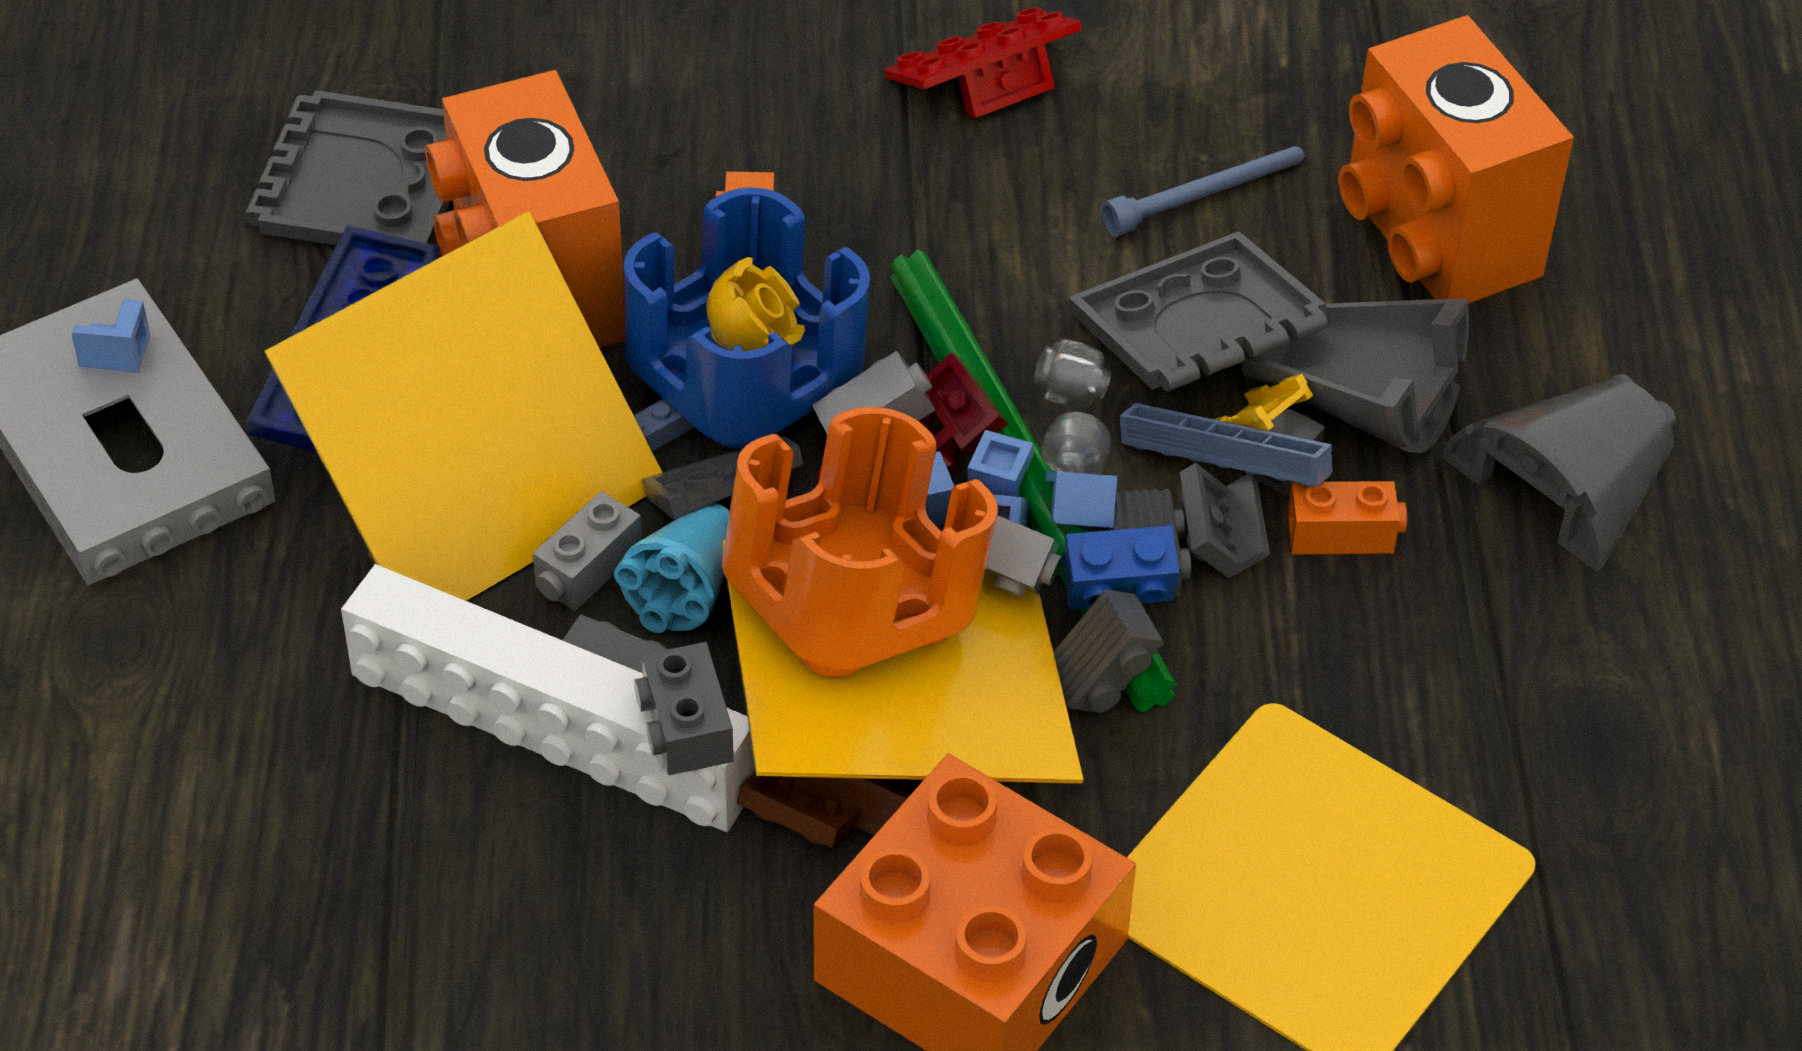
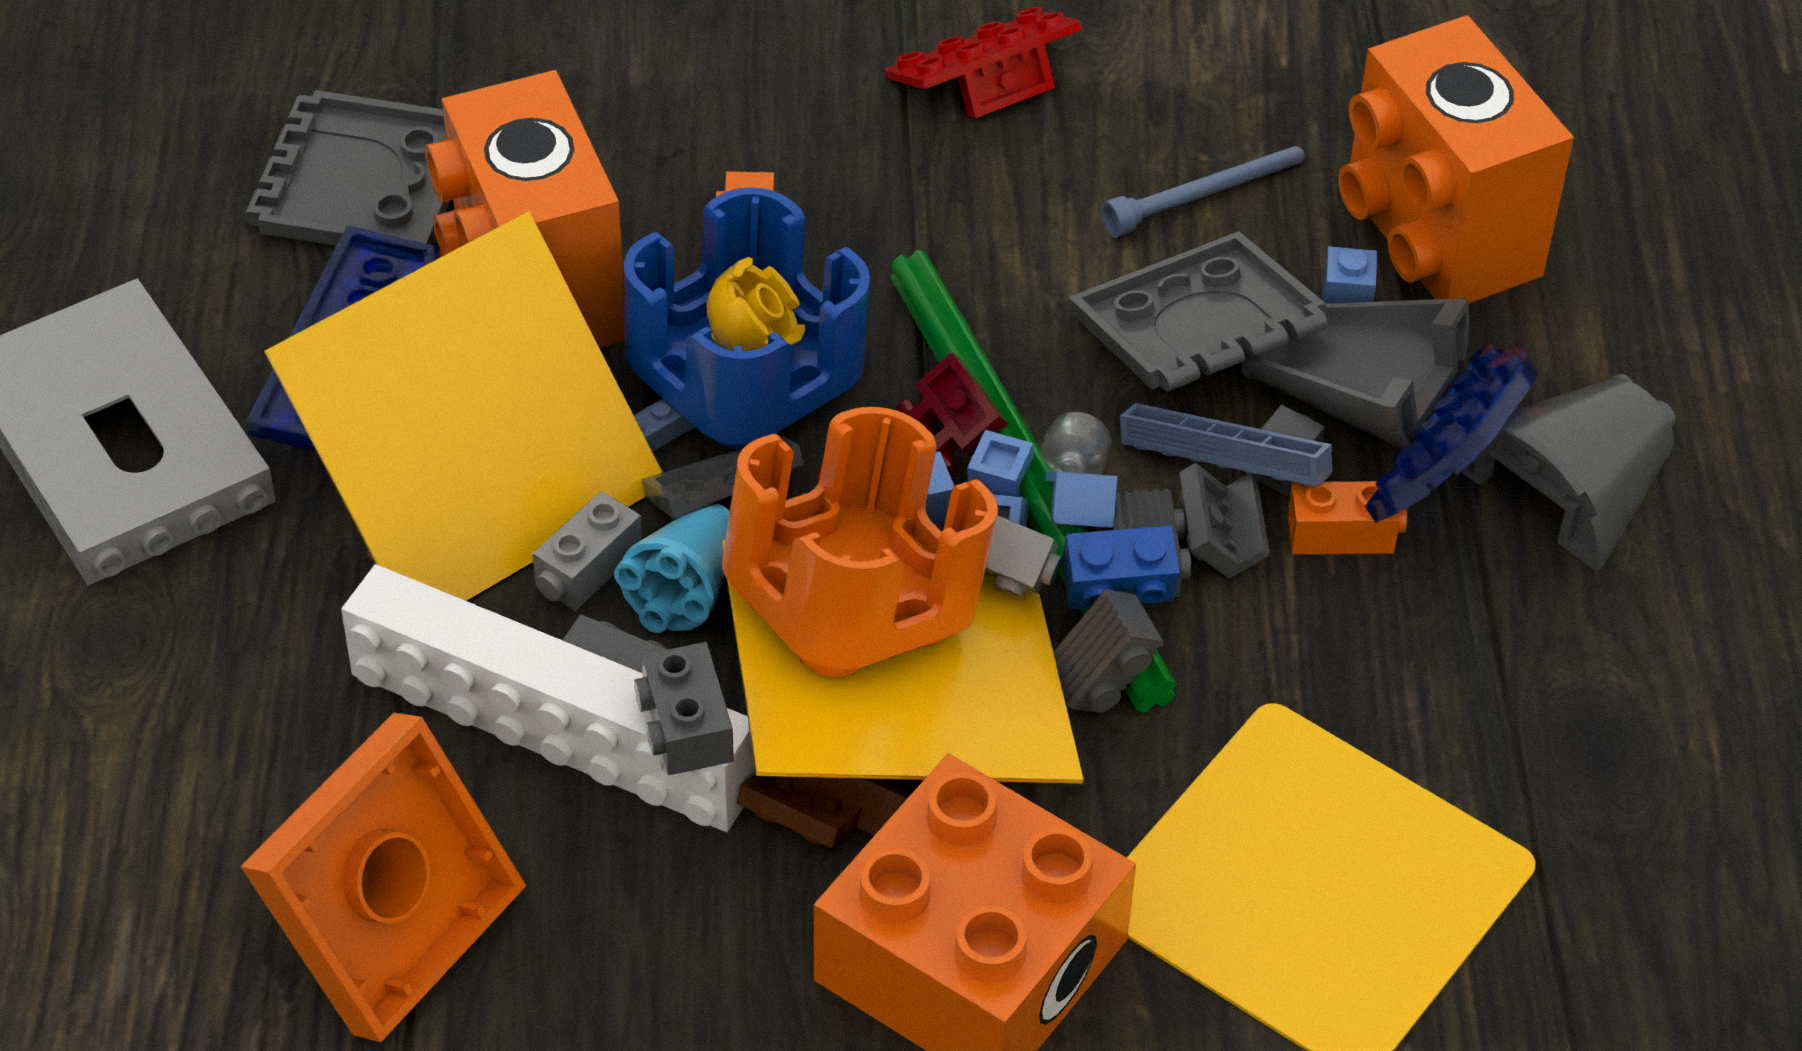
medium blue panel [72,299,151,372] -> none
light grey brick [812,351,935,434] -> none
clear head [1034,338,1111,410] -> none
yellow piece [1214,373,1314,431] -> none
none -> orange piece [240,713,526,1042]
none -> medium blue brick [1321,246,1377,304]
none -> clear blue plate [1365,344,1538,523]

